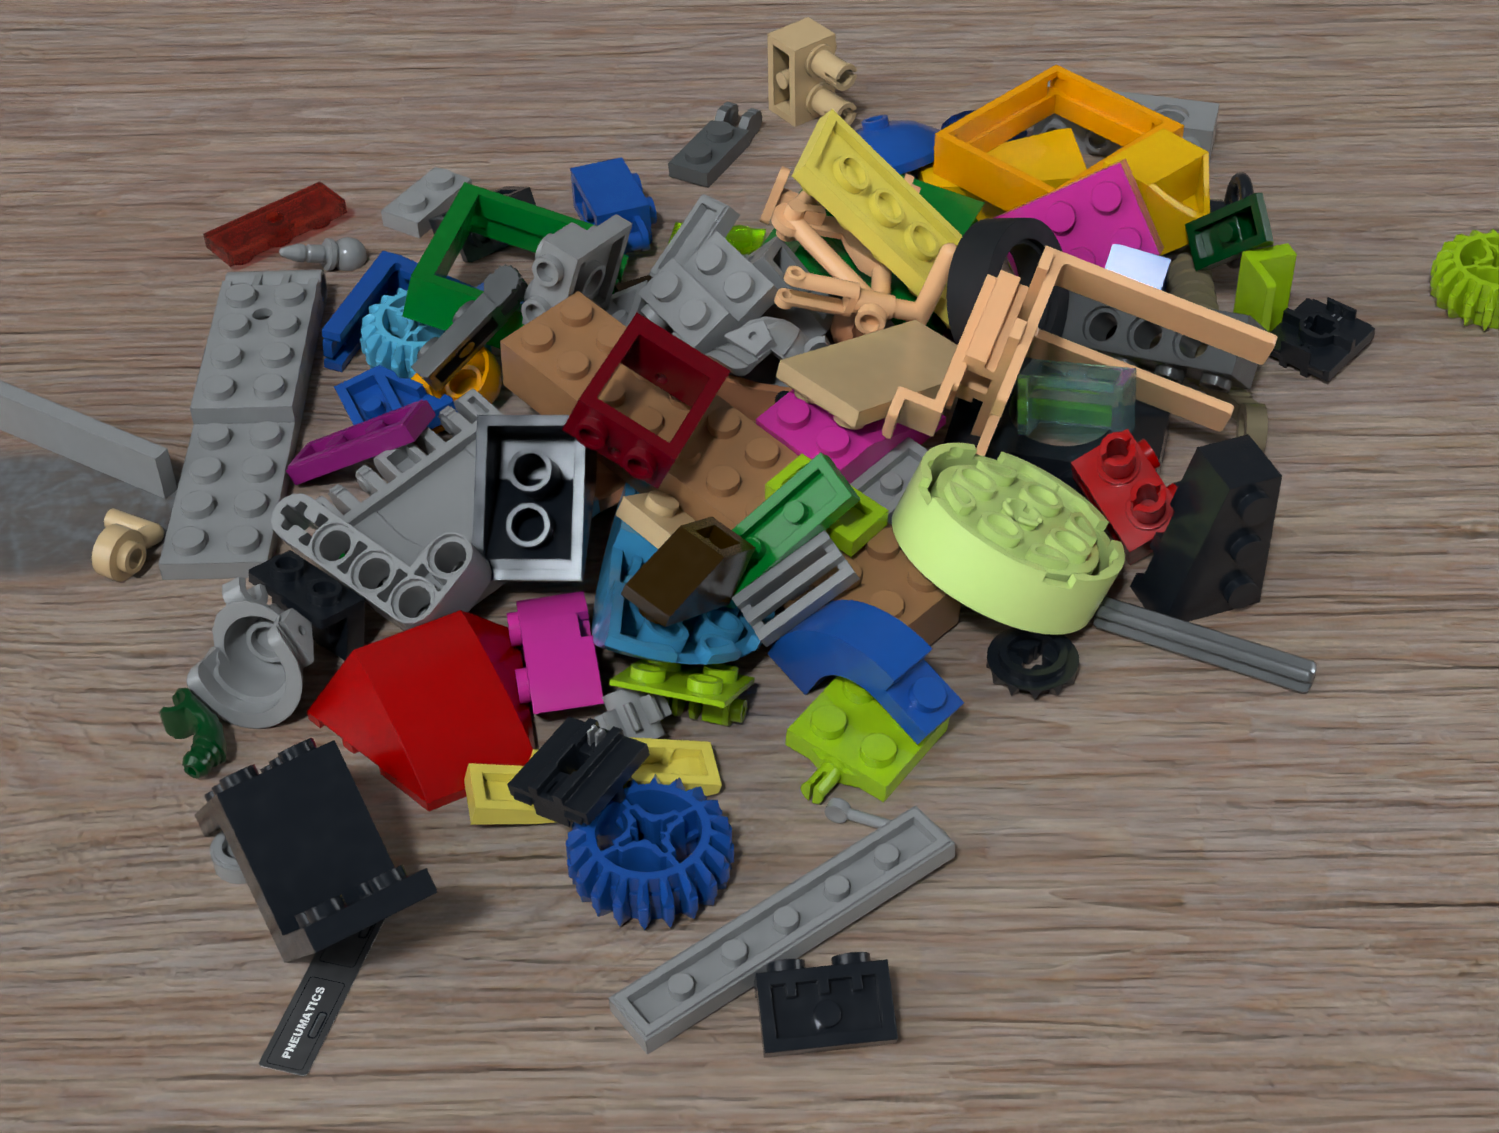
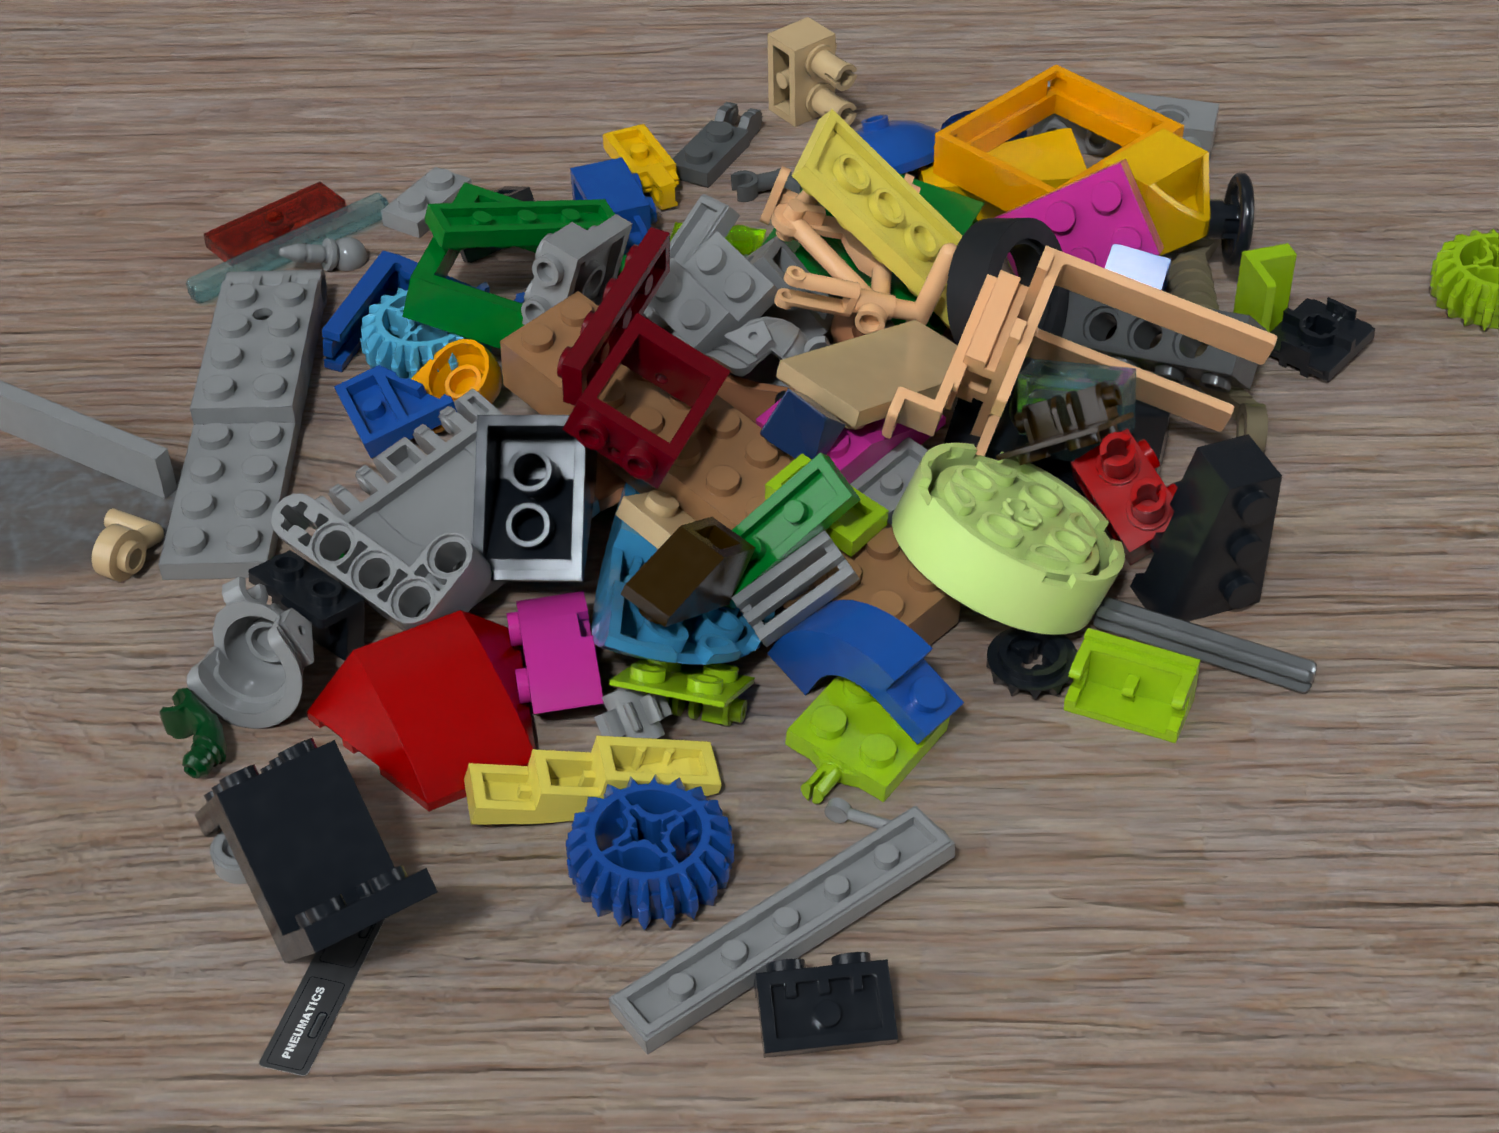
magenta tile [286,400,436,485] -> none
dark grey hinge [411,264,528,392] -> none
black piece [507,716,650,827] -> none
dark green slope [1185,193,1274,271] -> none
none -> clear light blue axle [186,192,389,304]
none -> green plate [424,199,615,250]
none -> dark red plate [557,227,670,406]
none -> yellow hinge [603,124,679,210]
none -> dark grey arm [731,168,802,202]
none -> dark blue slope [760,388,846,459]
none -> dark brown hinge [996,381,1134,465]
none -> lime hinge [1063,628,1200,743]

